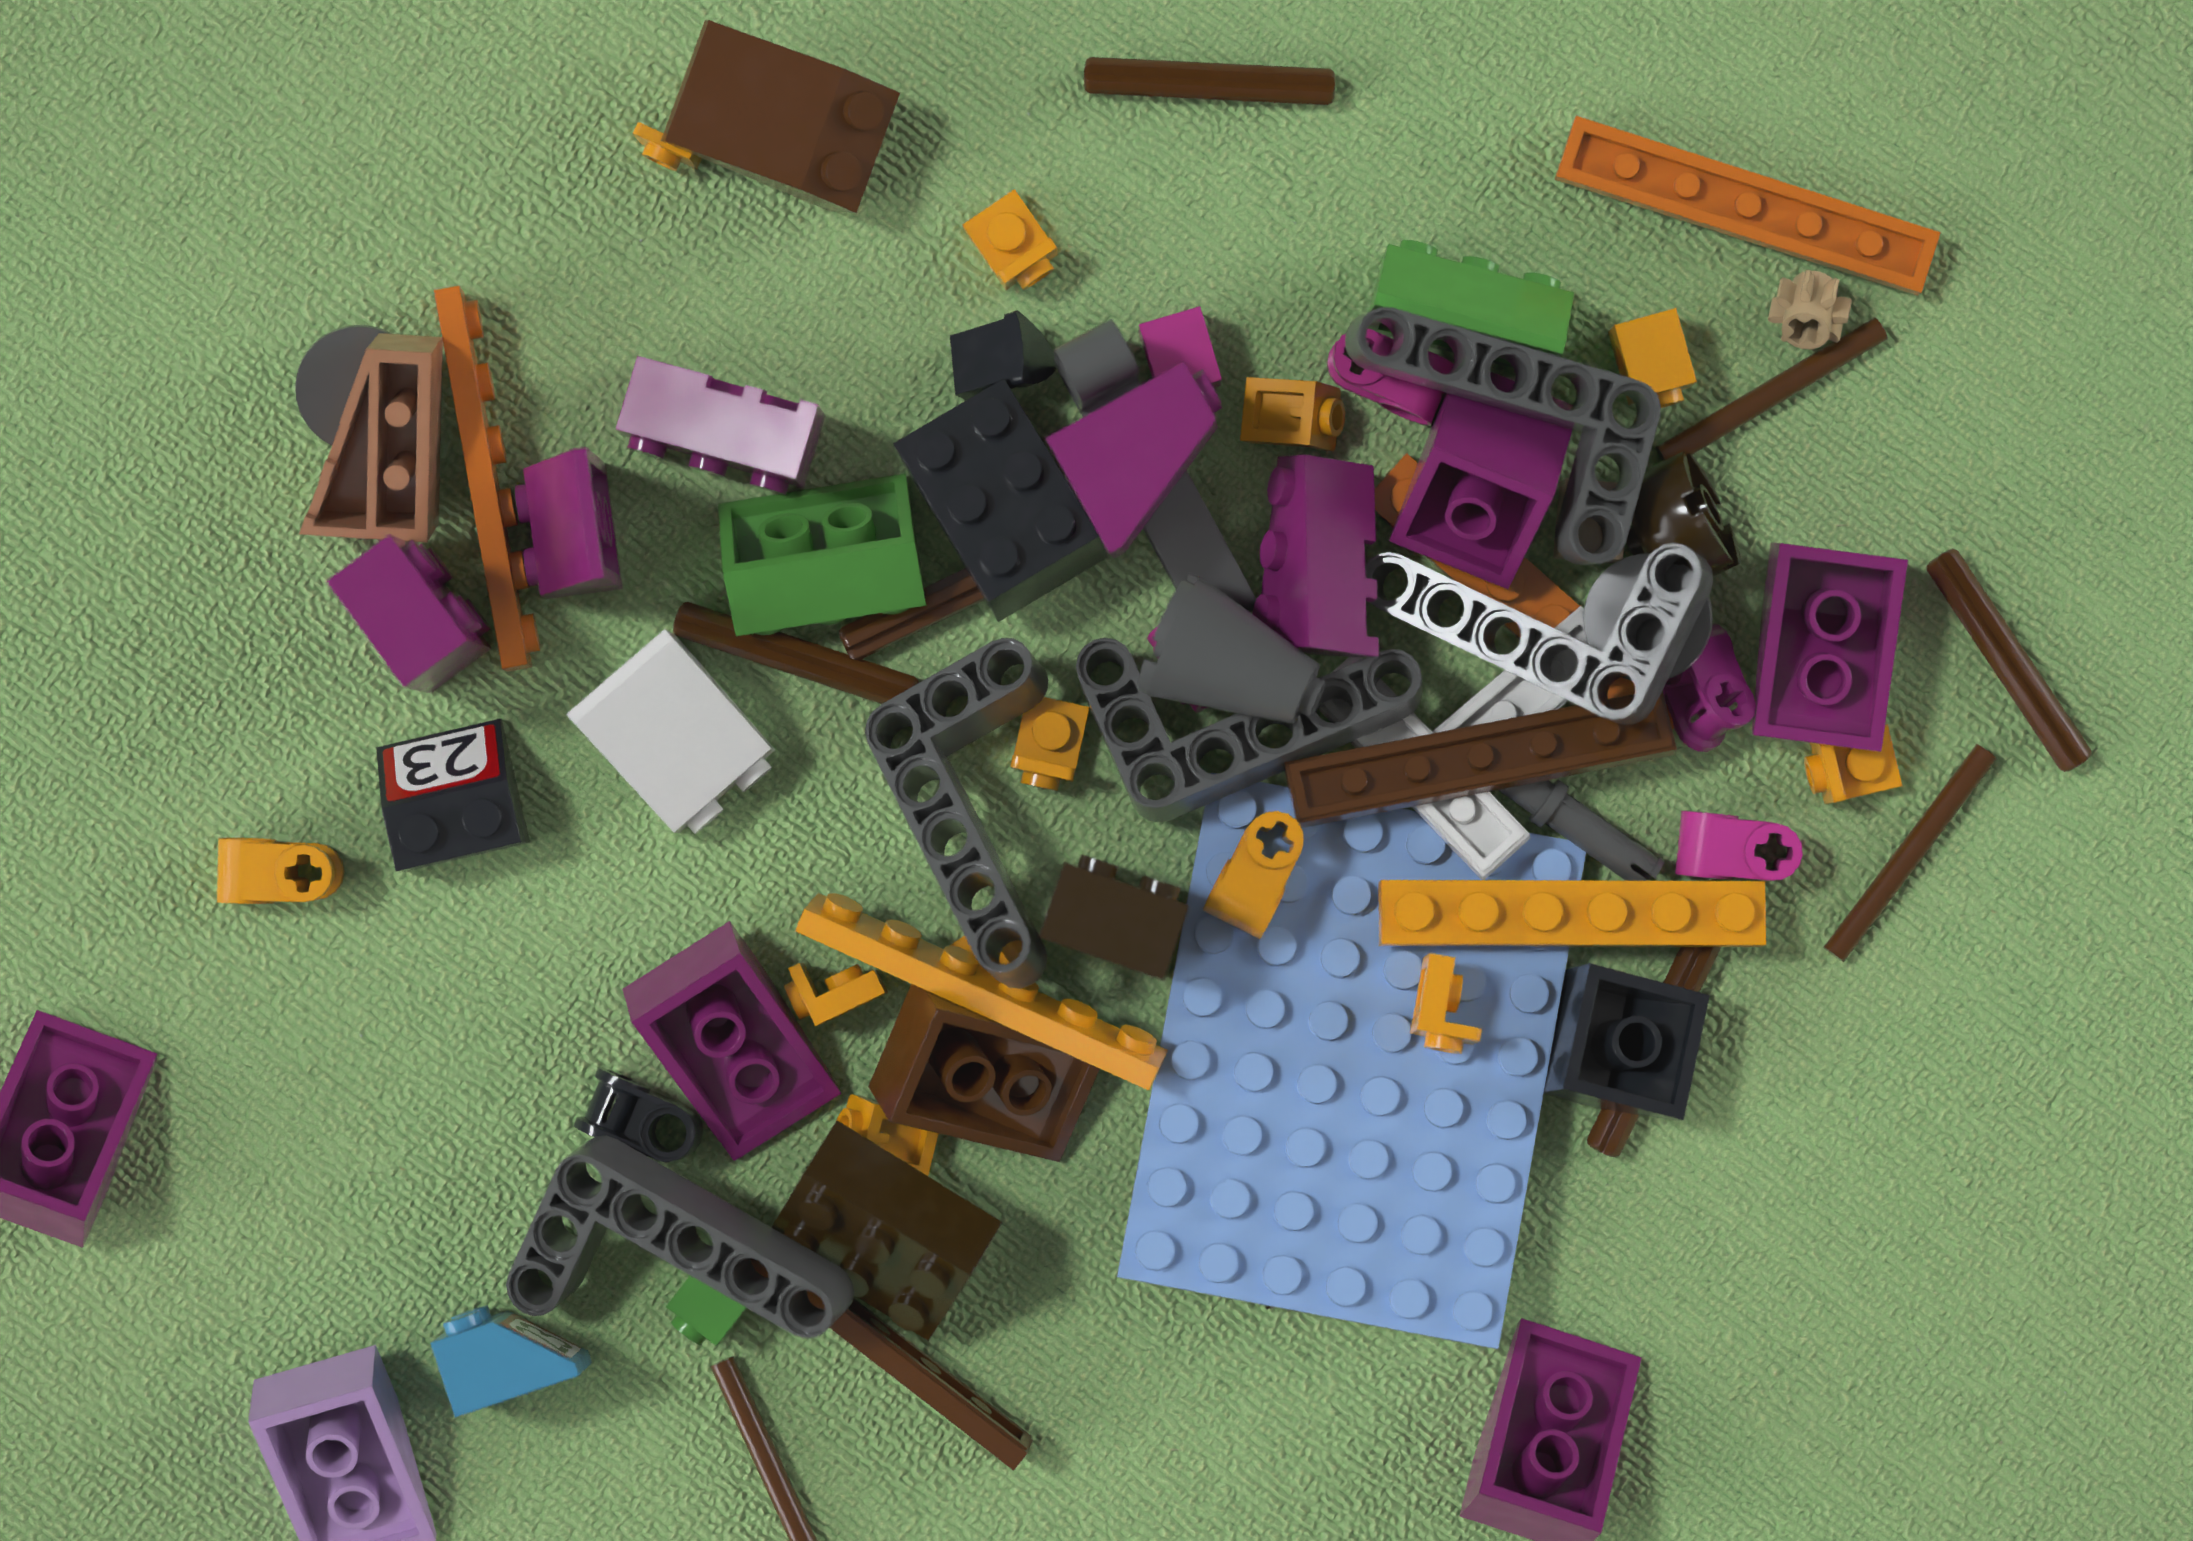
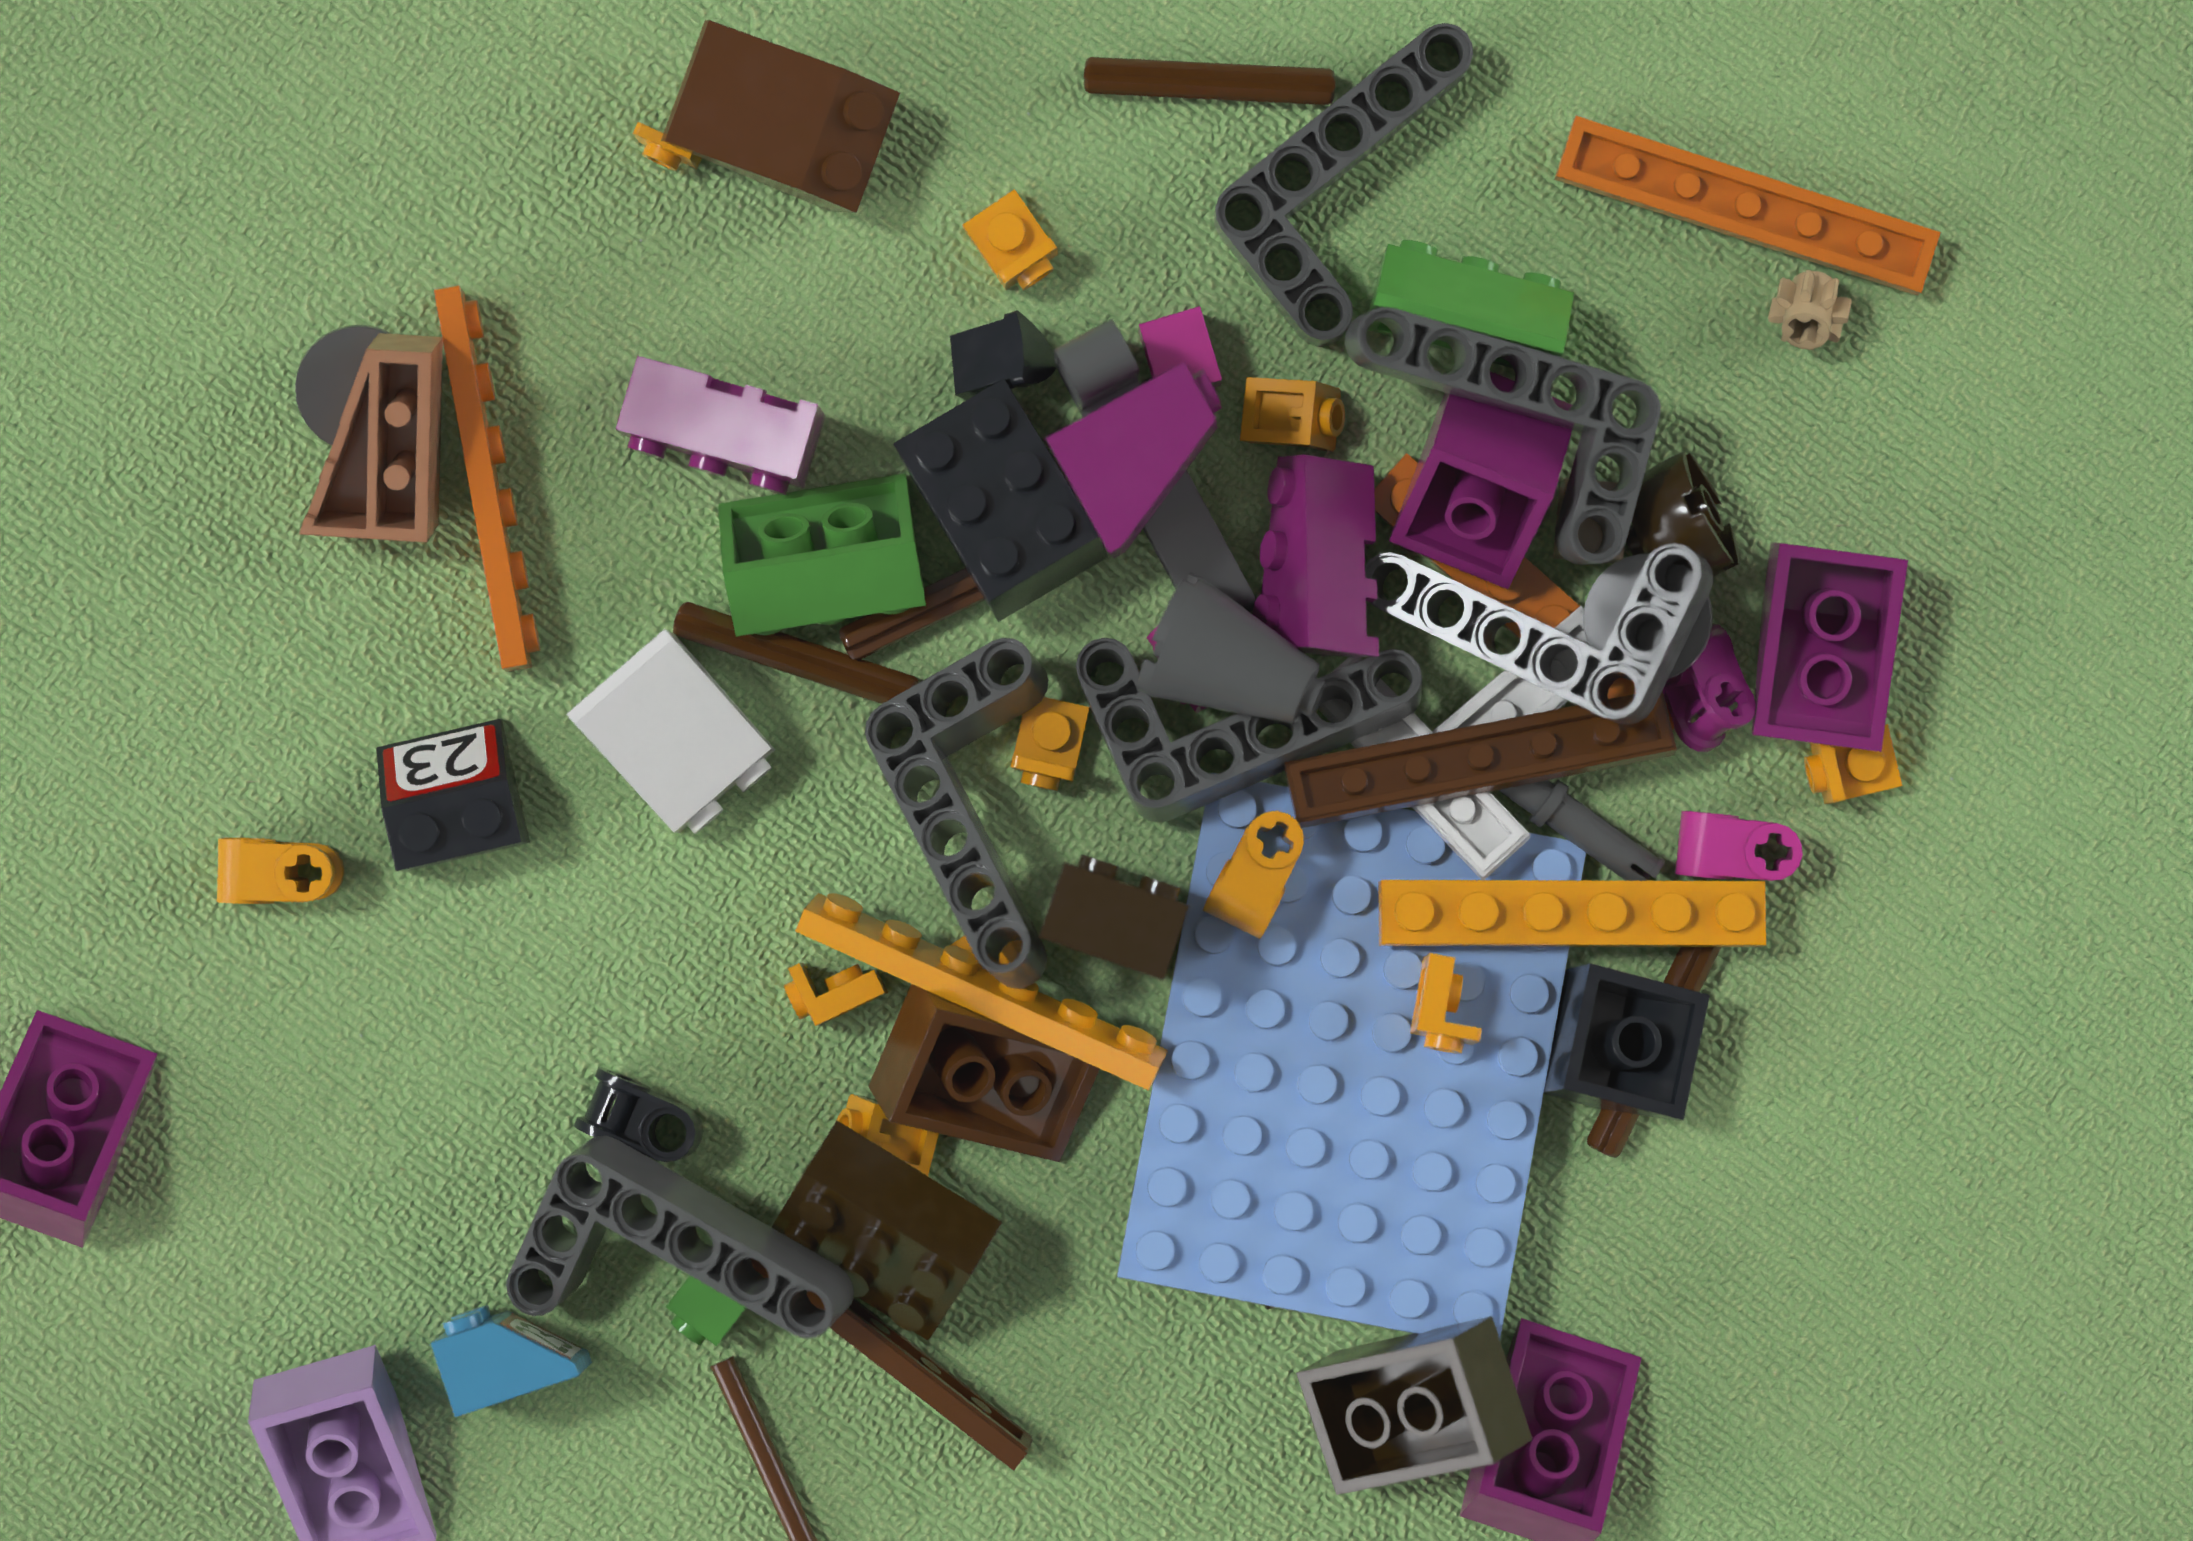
magenta brick [326,534,492,694] -> none
magenta slope [515,447,623,599] -> none
magenta slope [623,921,841,1161] -> none
dark pink piece [1327,329,1454,426] -> none
light orange brick [1608,308,1697,408] -> none
reddish brown bar [1656,317,1888,461] -> none
reddish brown bar [1823,744,1997,962] -> none
reddish brown axle [1927,549,2092,772] -> none
none -> dark grey beam [1214,23,1473,347]
none -> dark brown brick [1296,1316,1533,1495]

